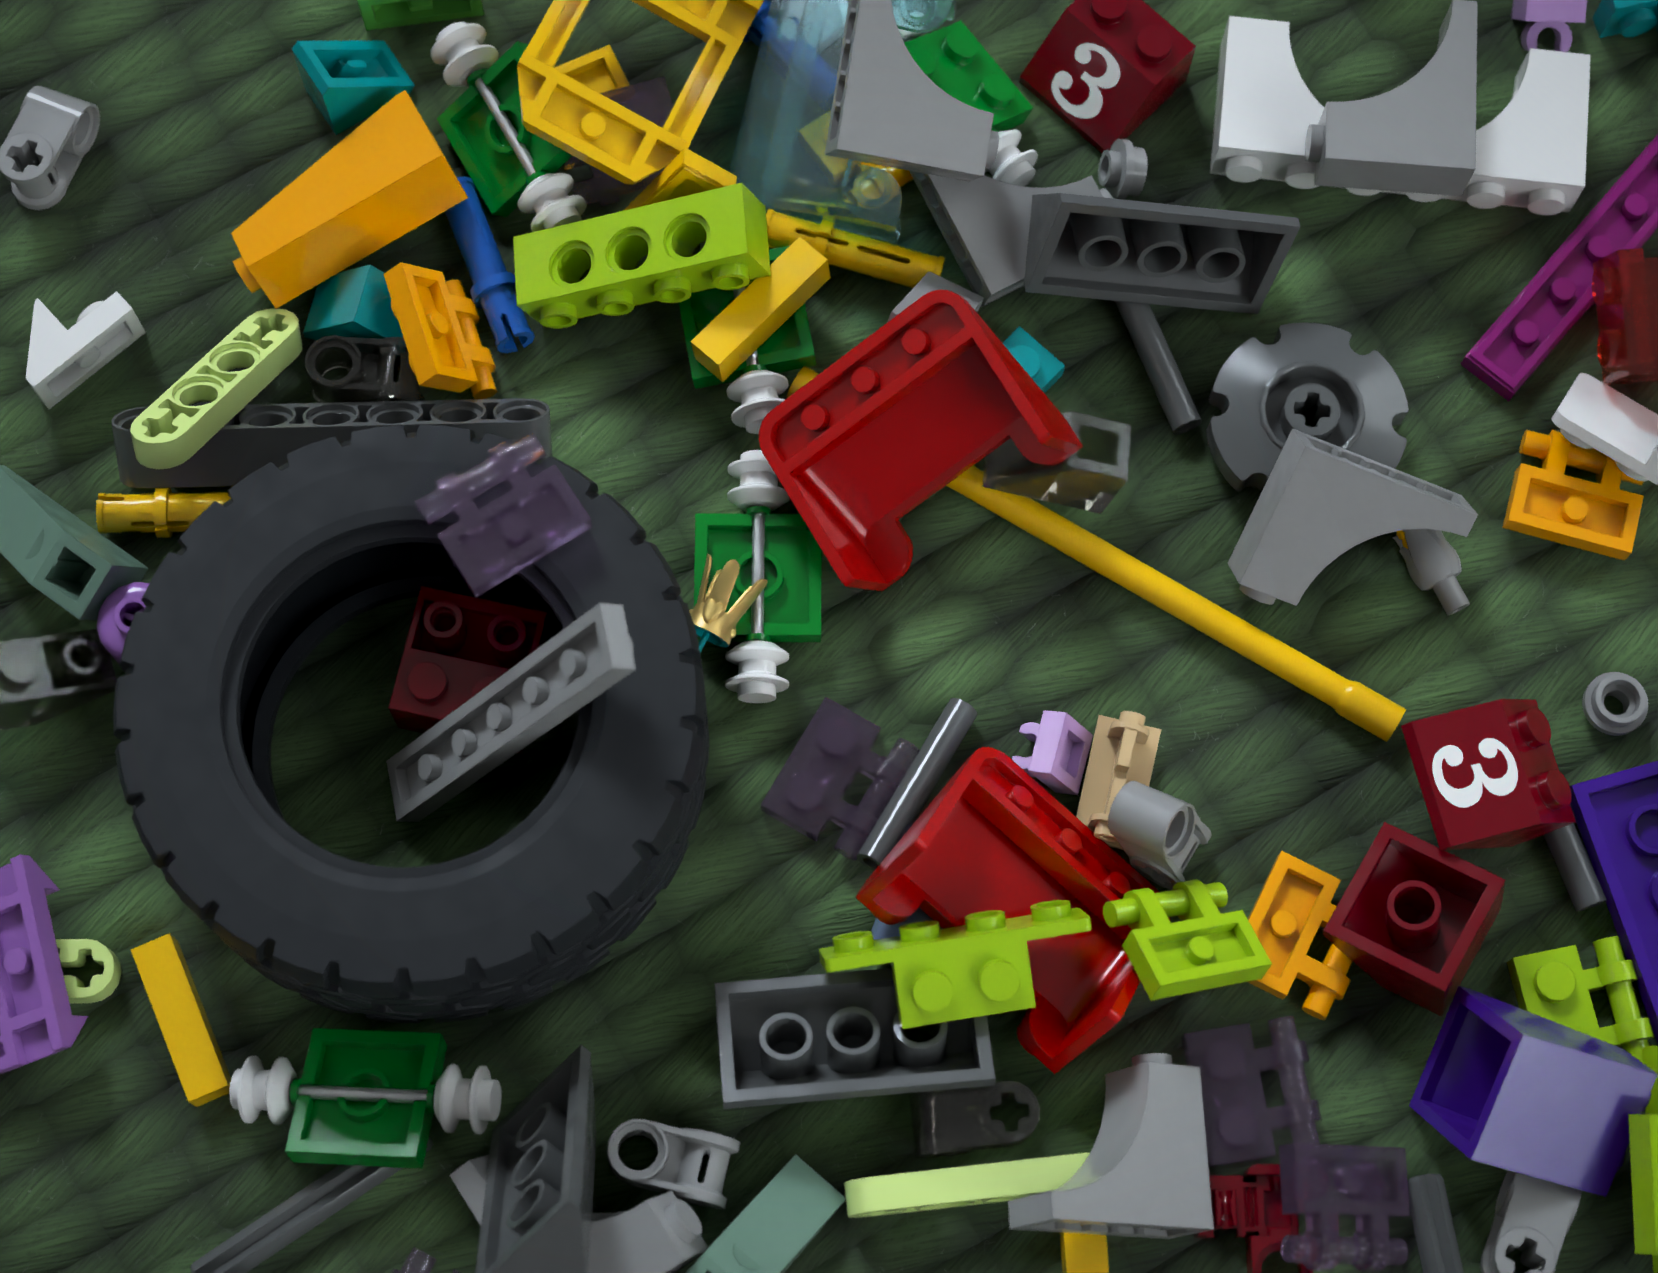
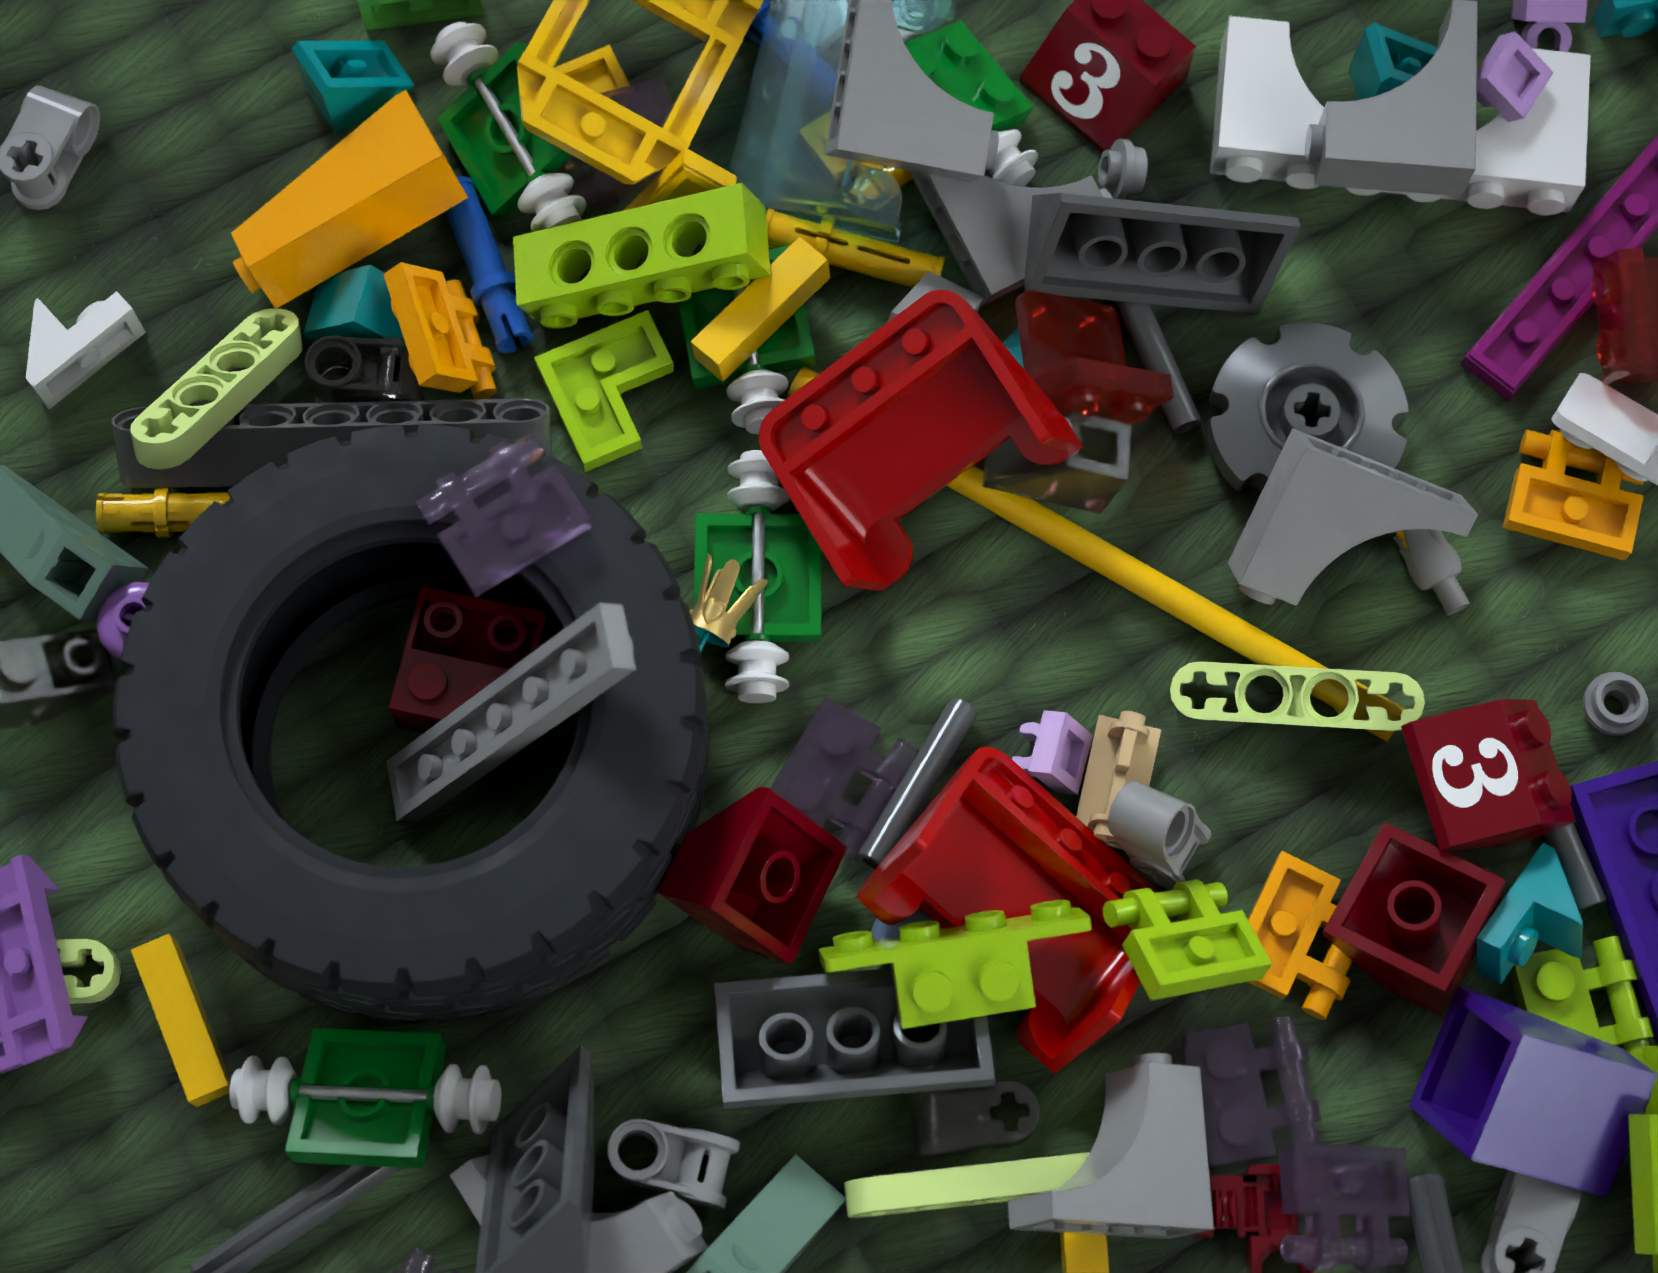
none -> lime plate [534,310,674,472]
none -> dark red slope [657,786,848,965]
none -> clear red bracket [1015,290,1174,425]
none -> yellowish green beam [1170,661,1425,731]
none -> teal slope [1348,23,1437,100]
none -> lavender tile [1476,31,1554,122]
none -> teal slope [1477,843,1583,985]

